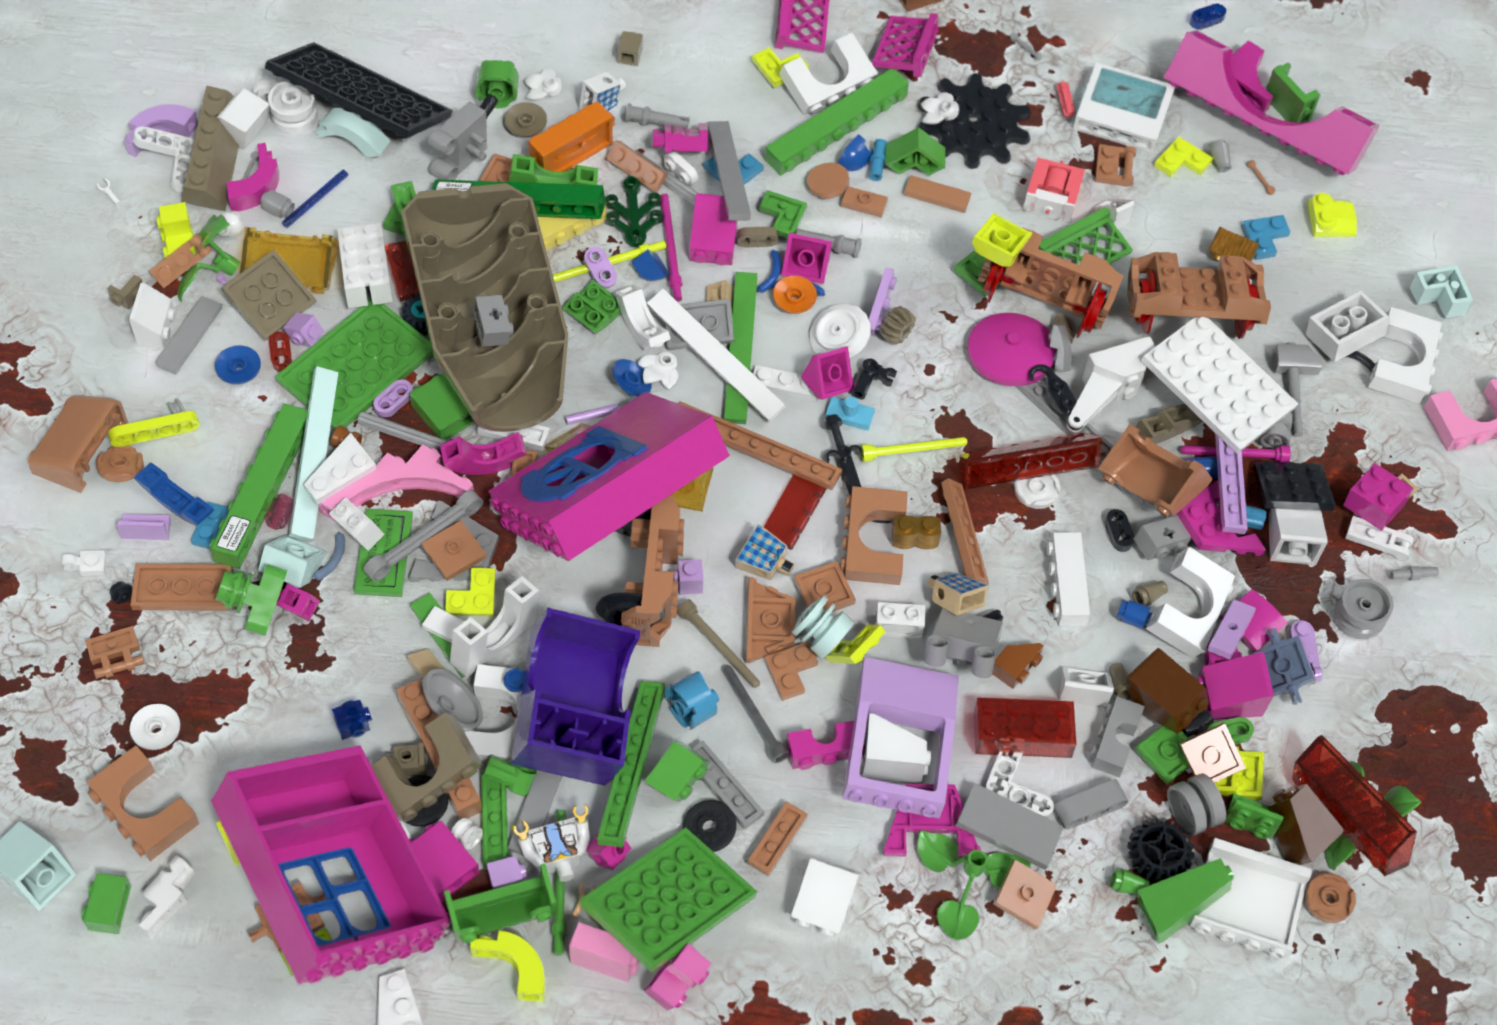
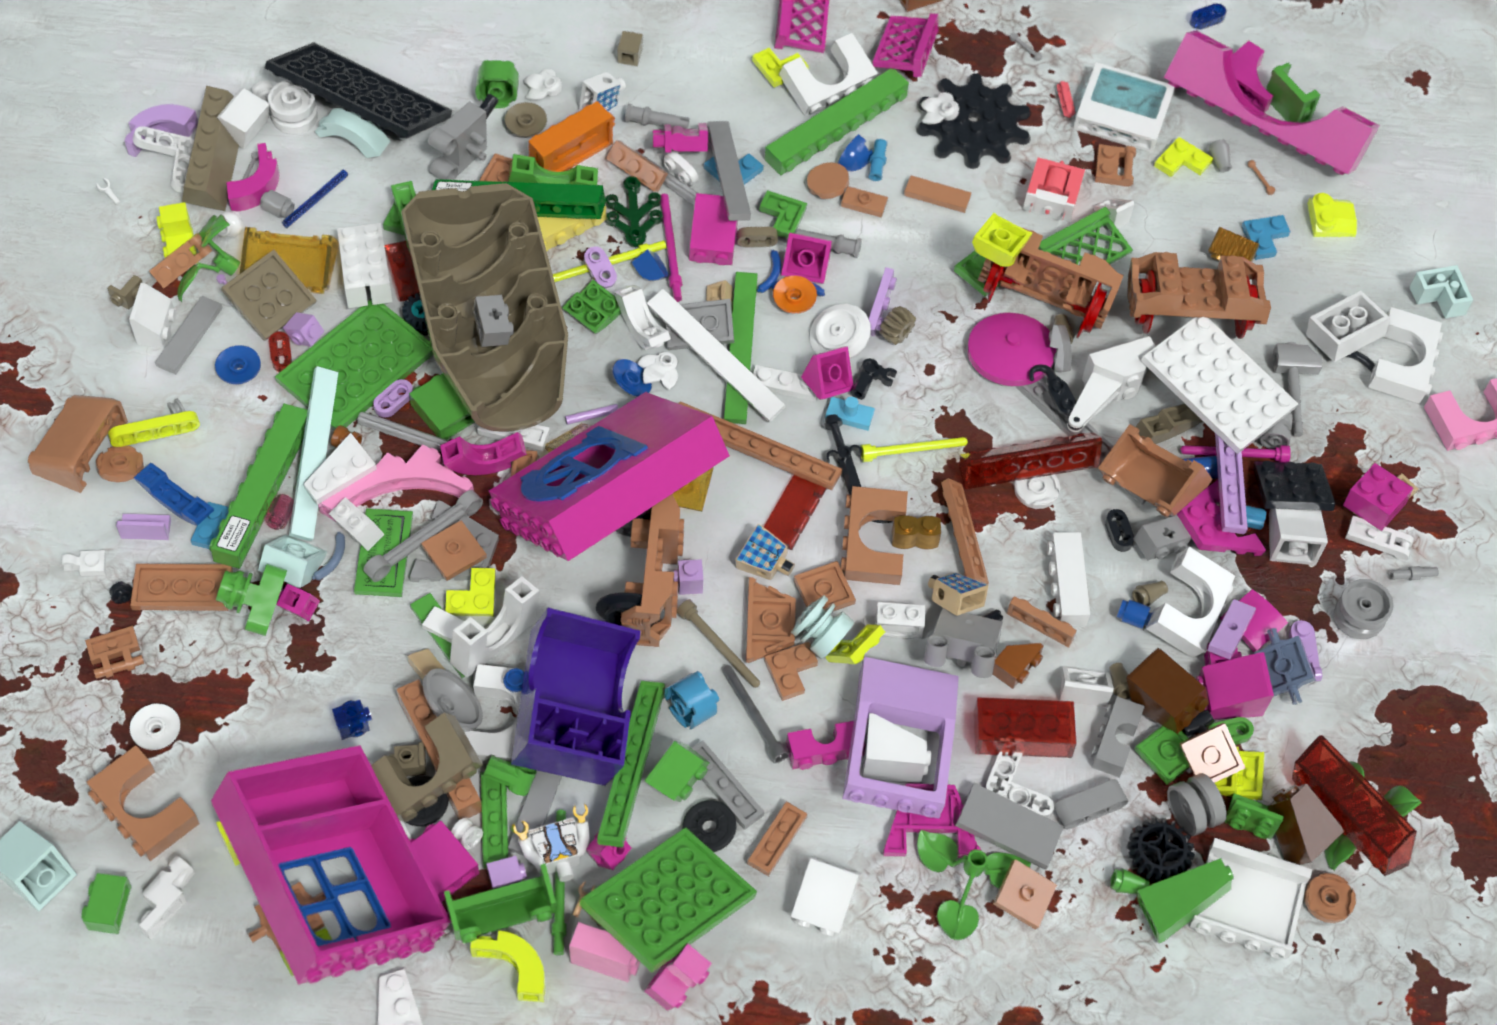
bright green brick [886,127,945,176] -> none
none -> nougat plate [1007,596,1077,648]

